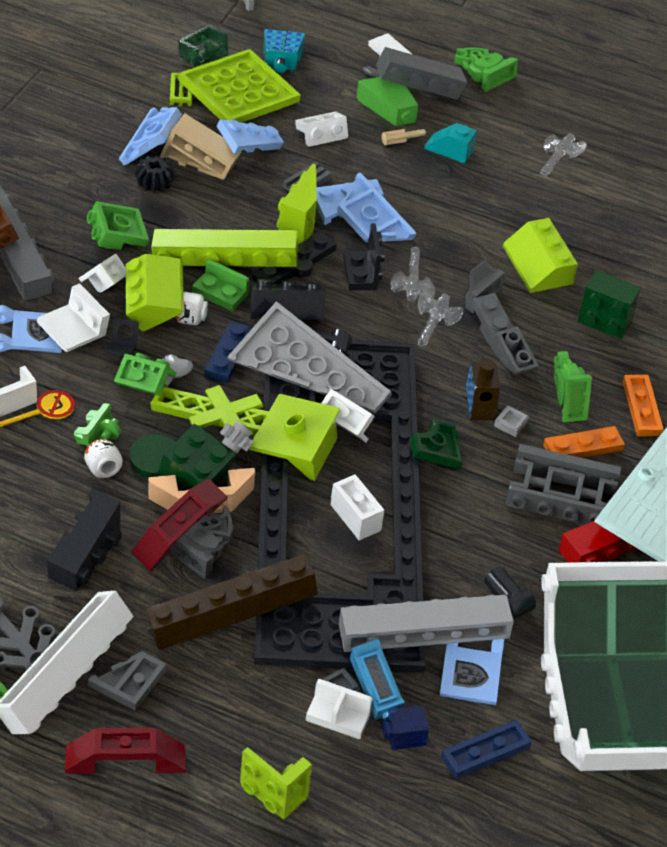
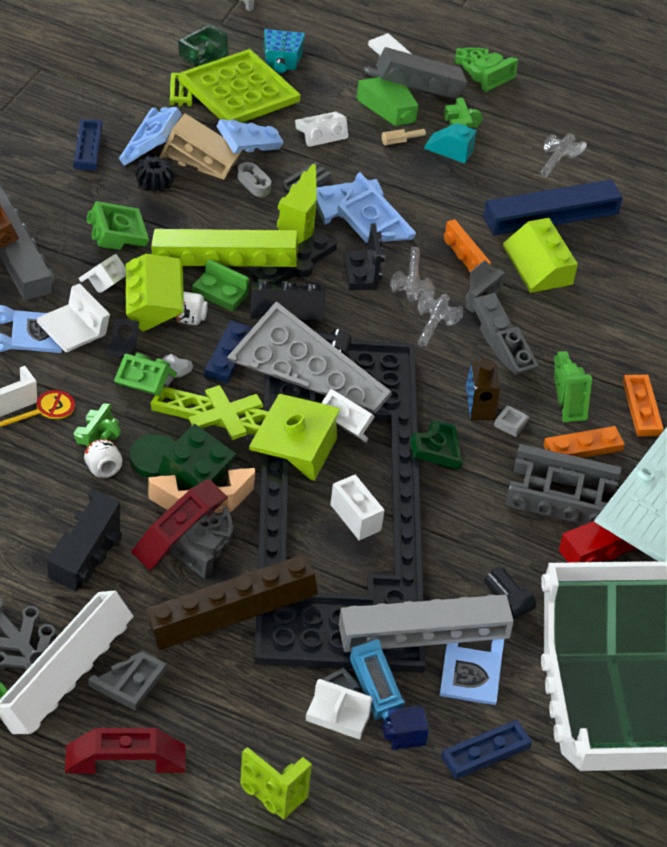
light grey gear [220,421,254,453] -> none
dark green brick [577,270,641,339] -> none
none -> dark blue plate [73,119,103,170]
none -> light grey beam [238,162,271,197]
none -> bright green hips [444,98,483,128]
none -> orange plate [444,219,491,272]
none -> dark blue brick [483,179,623,236]

